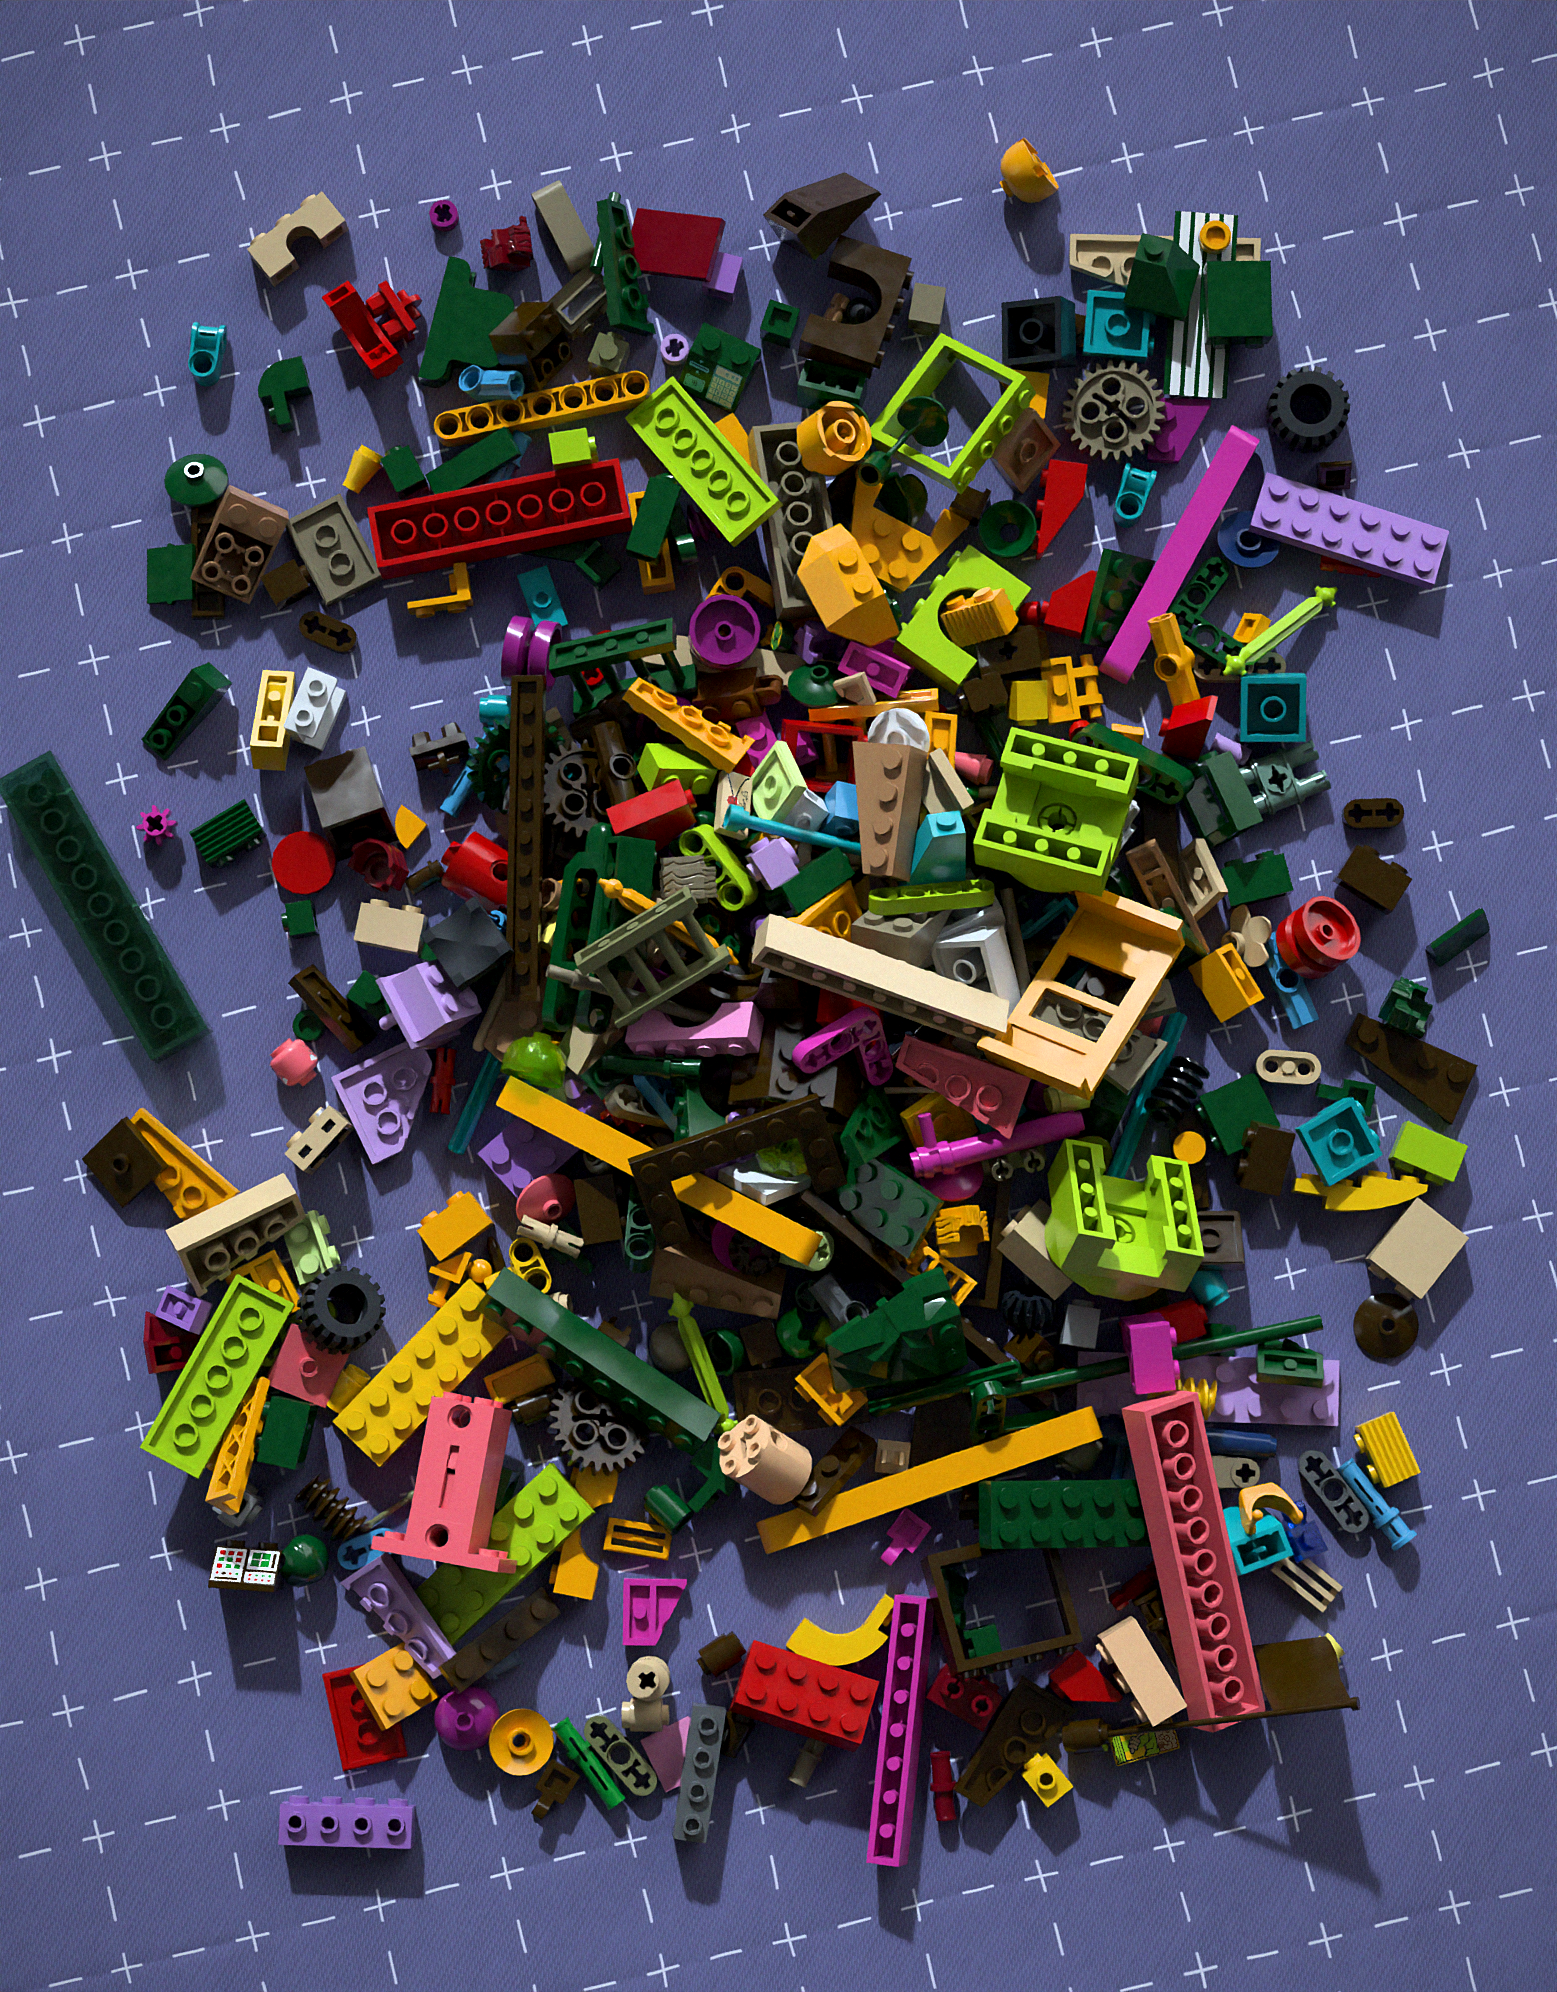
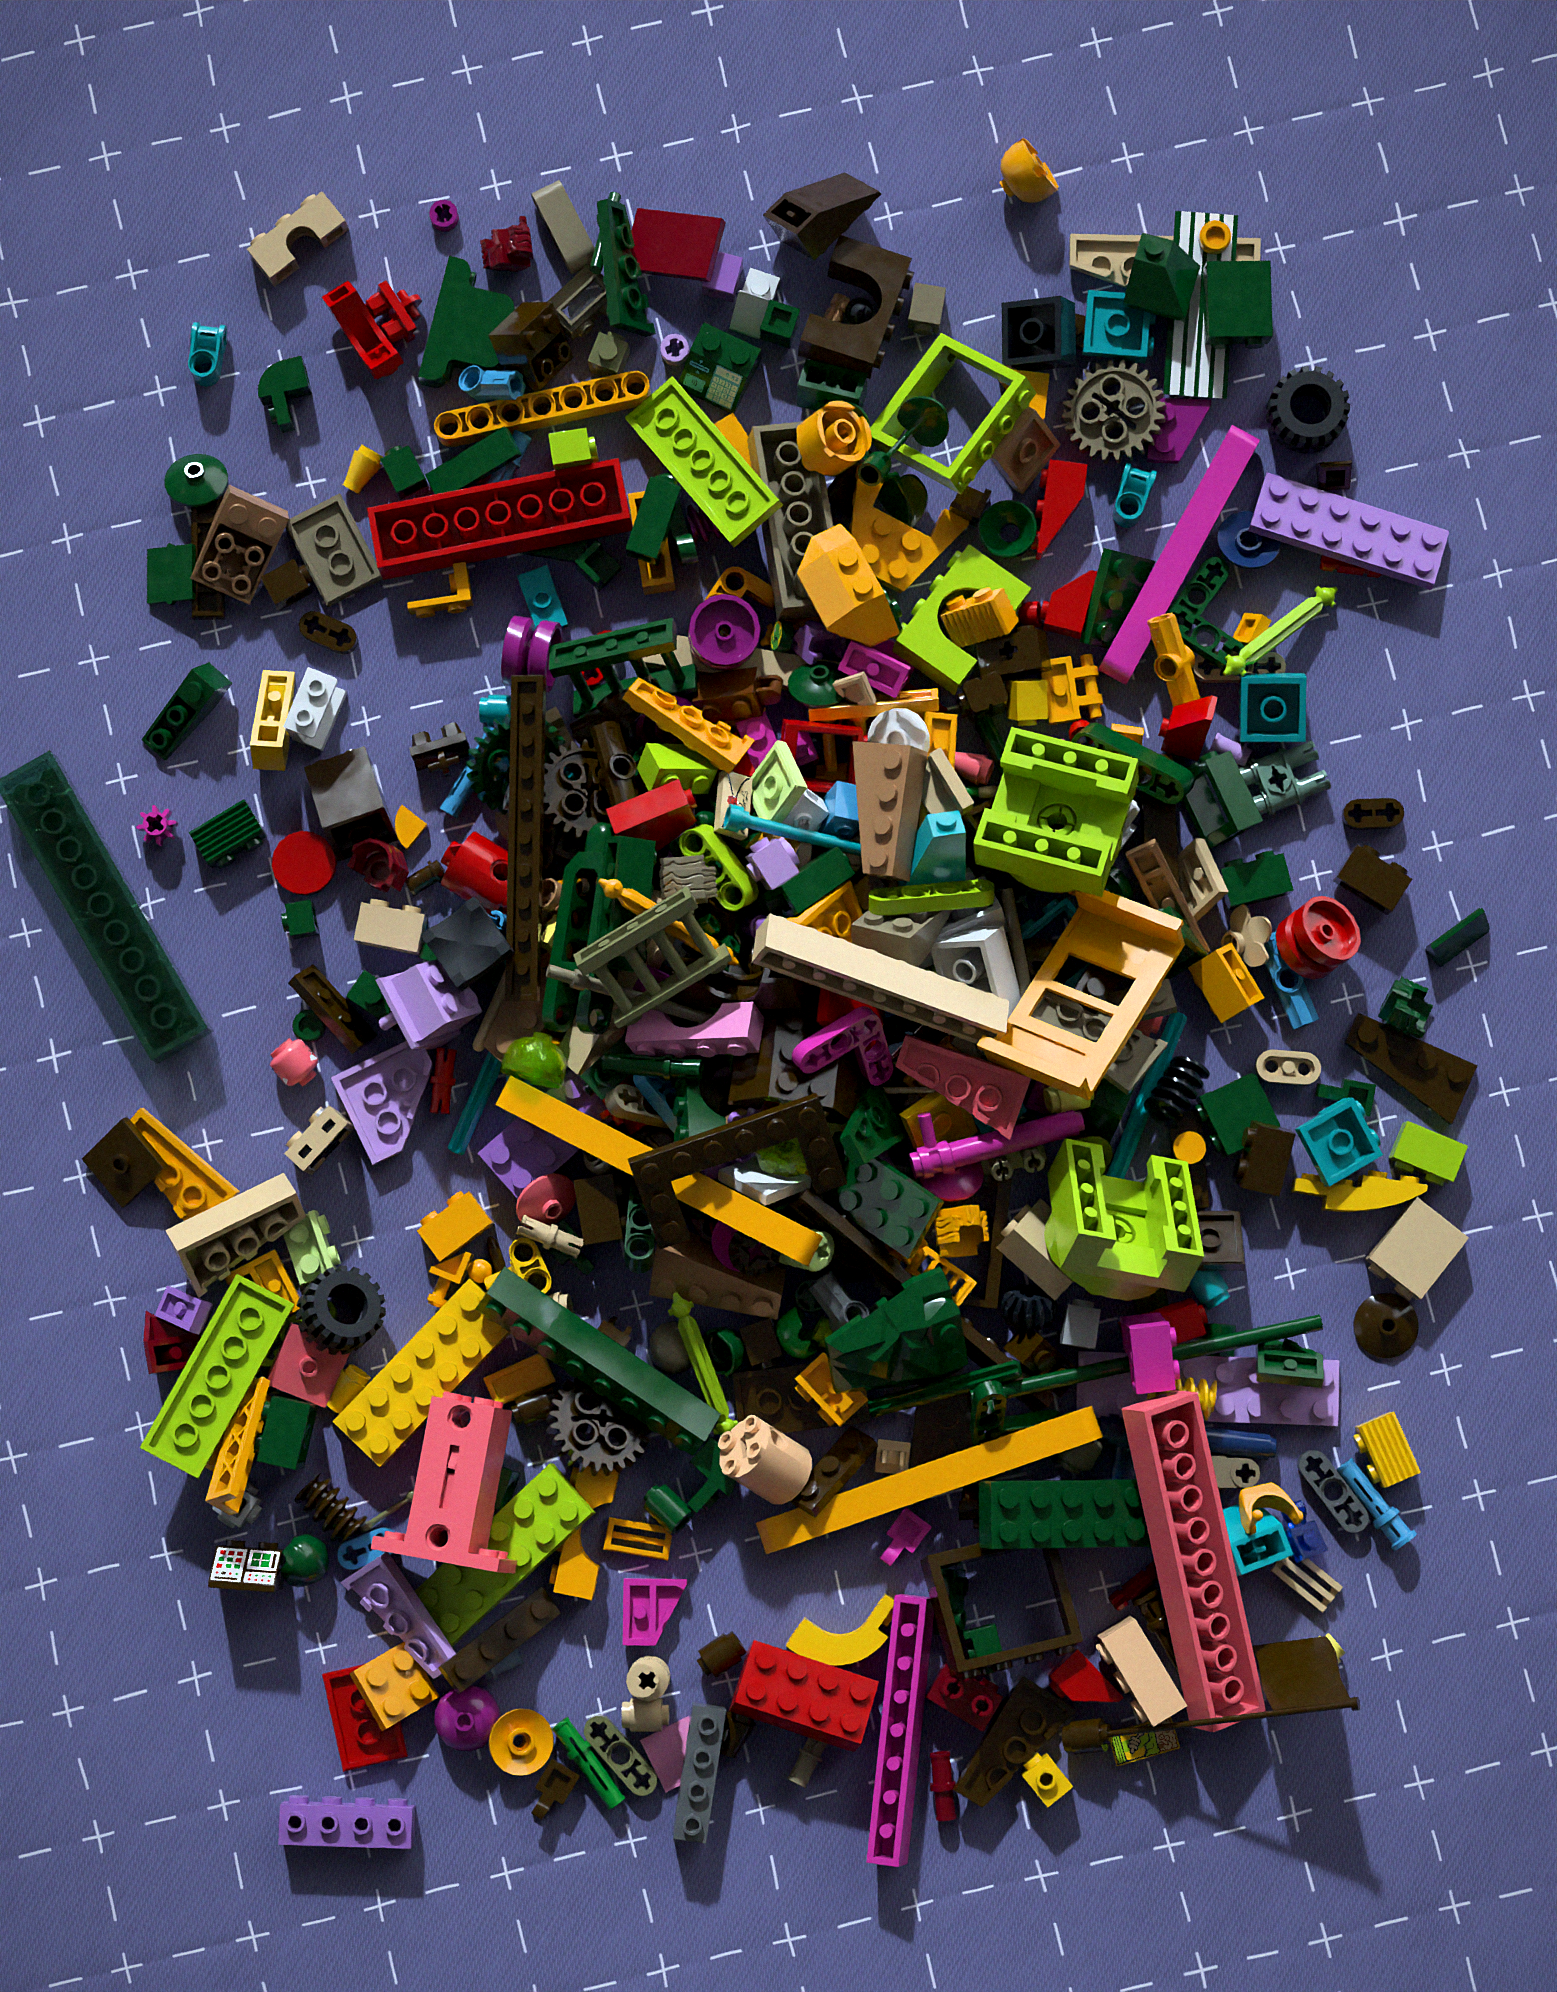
none -> white slope [729,268,780,339]

